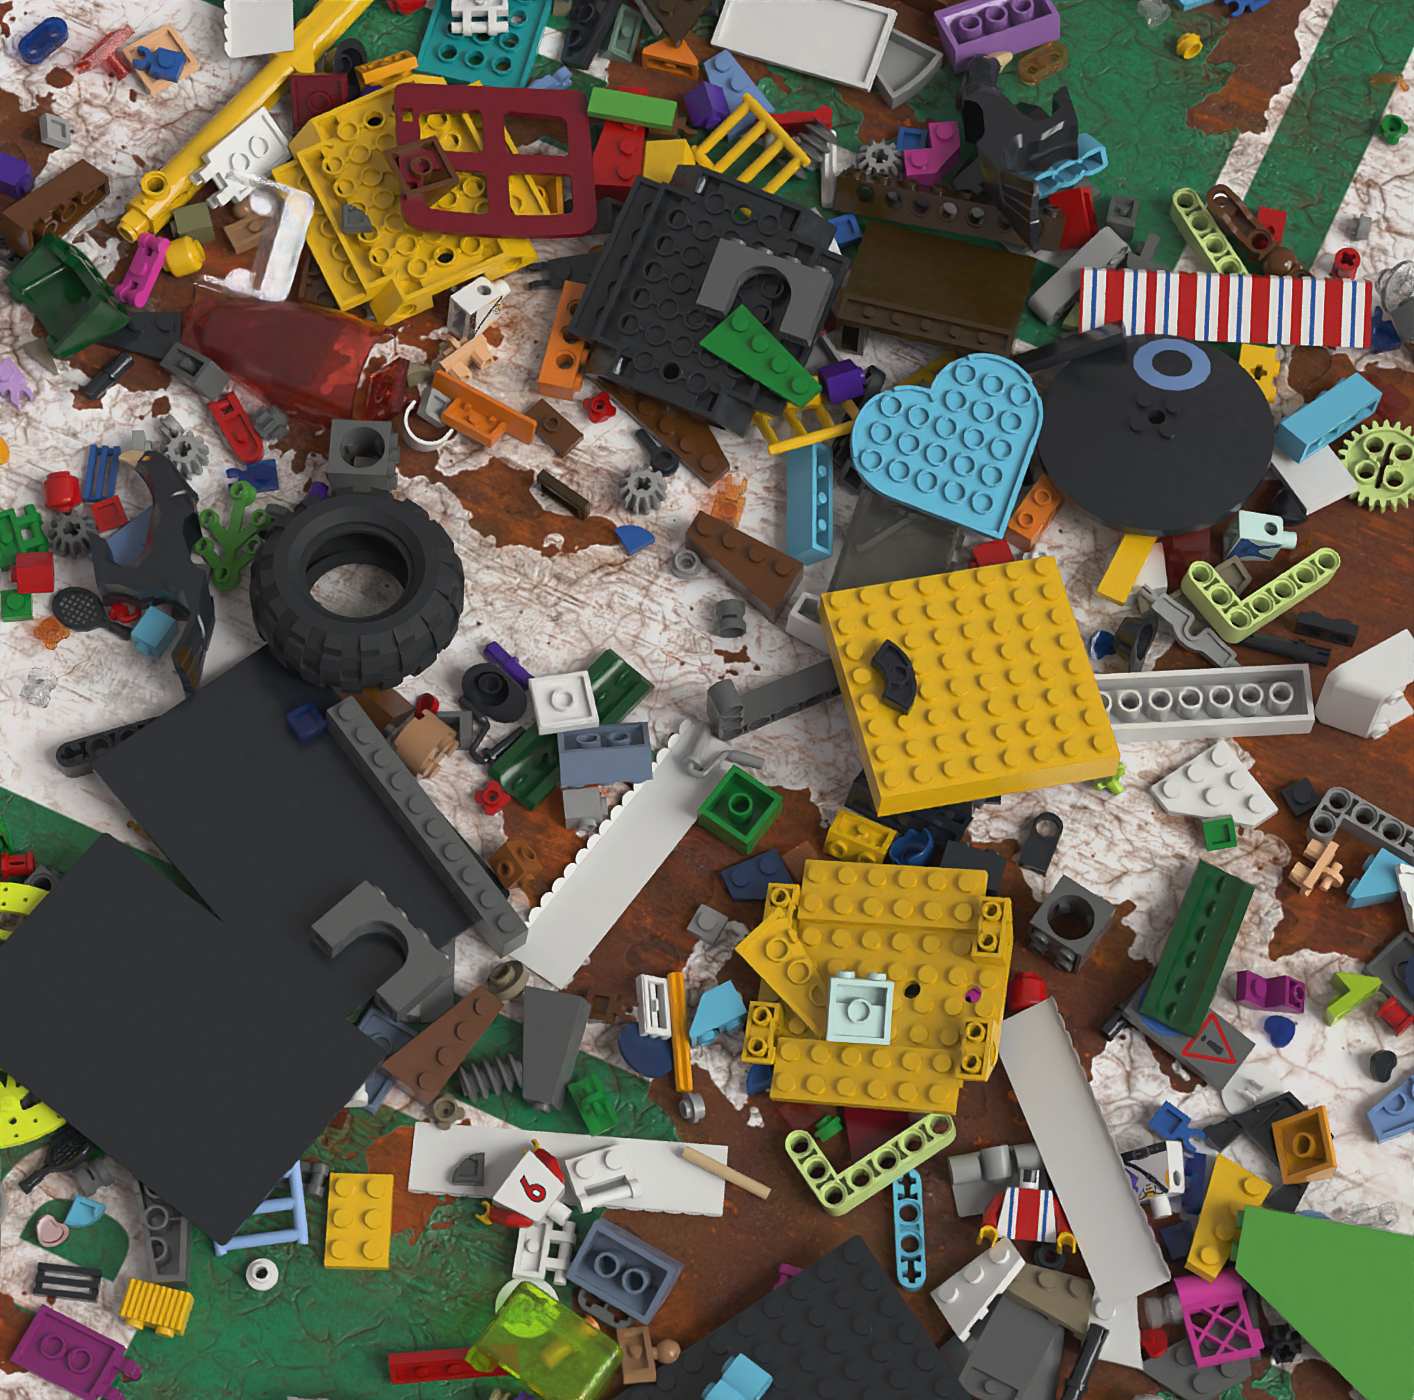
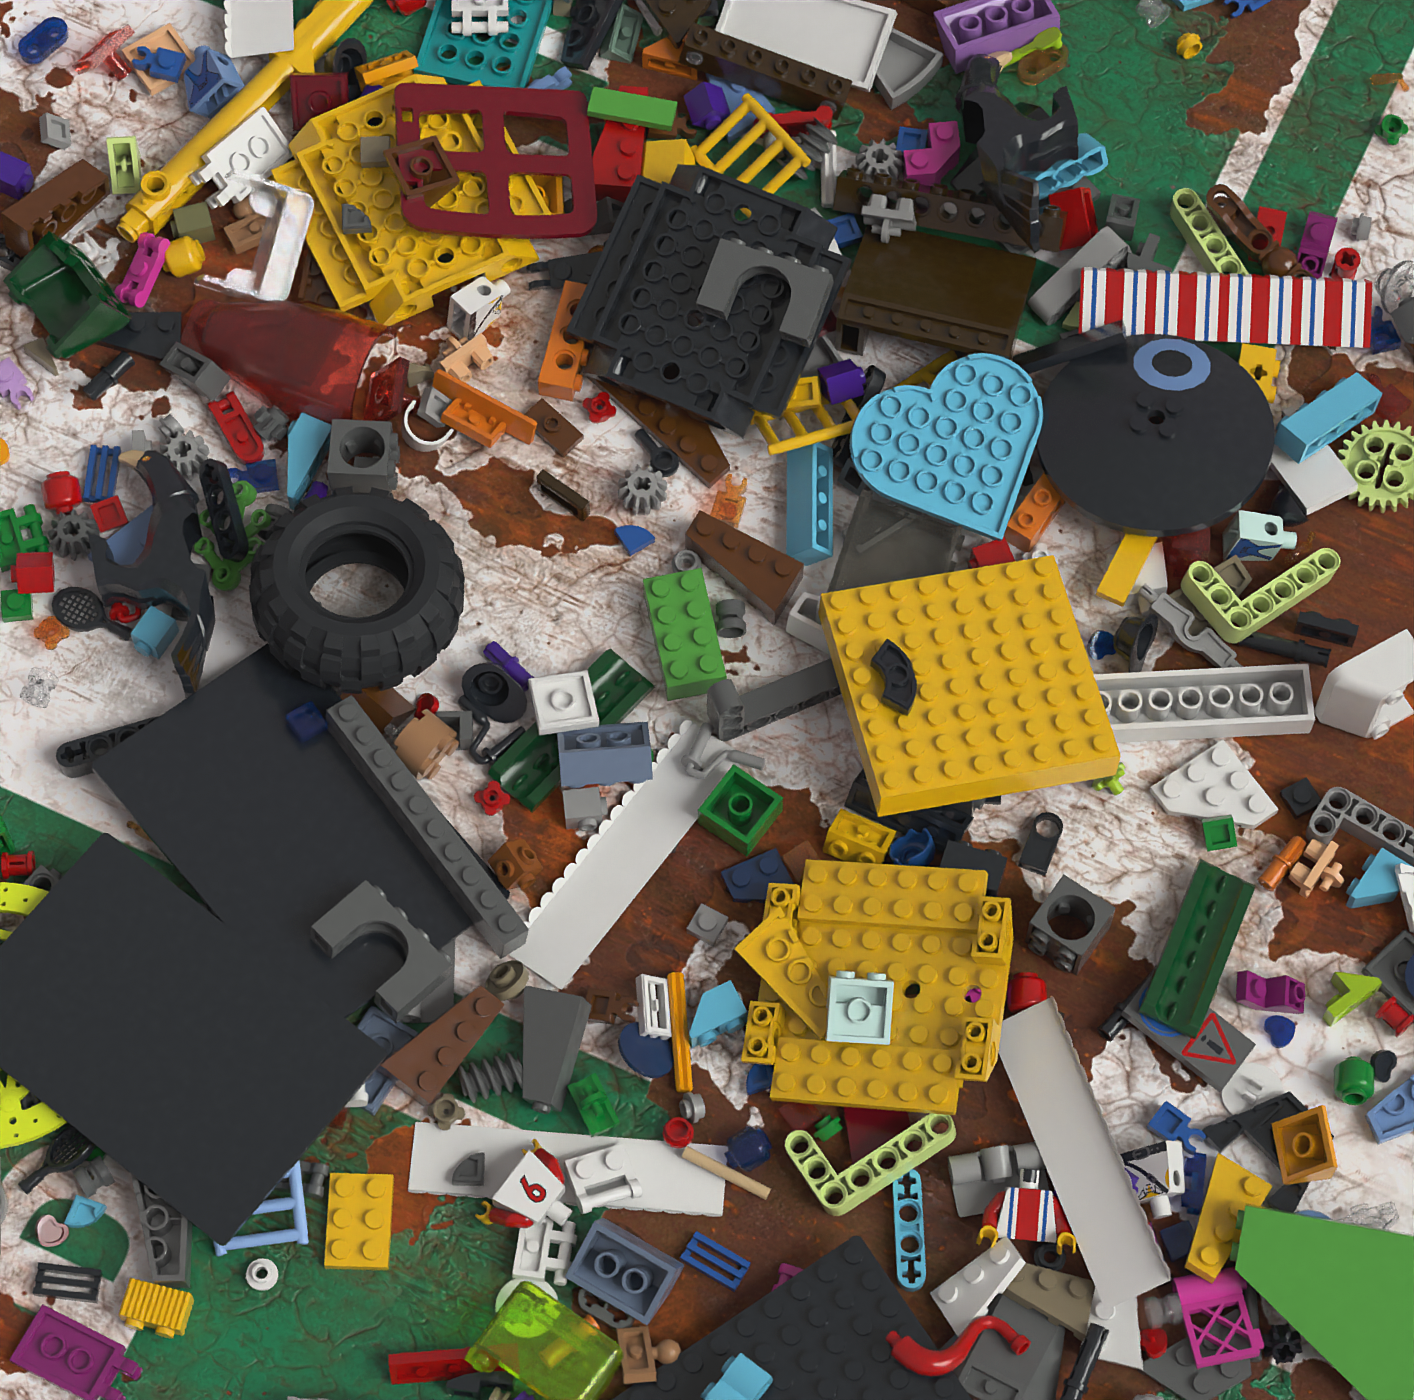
green wing [698,304,823,409] -> none
none -> yellowish green slope [106,136,141,194]
none -> medium blue torso [184,45,244,119]
none -> black beam [199,459,249,562]
none -> medium azure slope [287,412,332,510]
none -> dark tan tile [361,136,391,168]
none -> black slope [446,1371,516,1399]
none -> bright green brick [643,568,727,701]
none -> red plate [662,1117,694,1148]
none -> dark brown piece [678,22,852,121]
none -> blue tile [680,1231,751,1292]
none -> clear blue head [724,1125,773,1172]
none -> light grey hips [861,194,916,244]
none -> red animal [885,1315,1031,1377]
none -> lime piece [1004,27,1063,68]
none -> orange axle [1257,836,1308,892]
none -> magenta slope [1297,211,1338,279]
none -> green head [1333,1056,1375,1105]

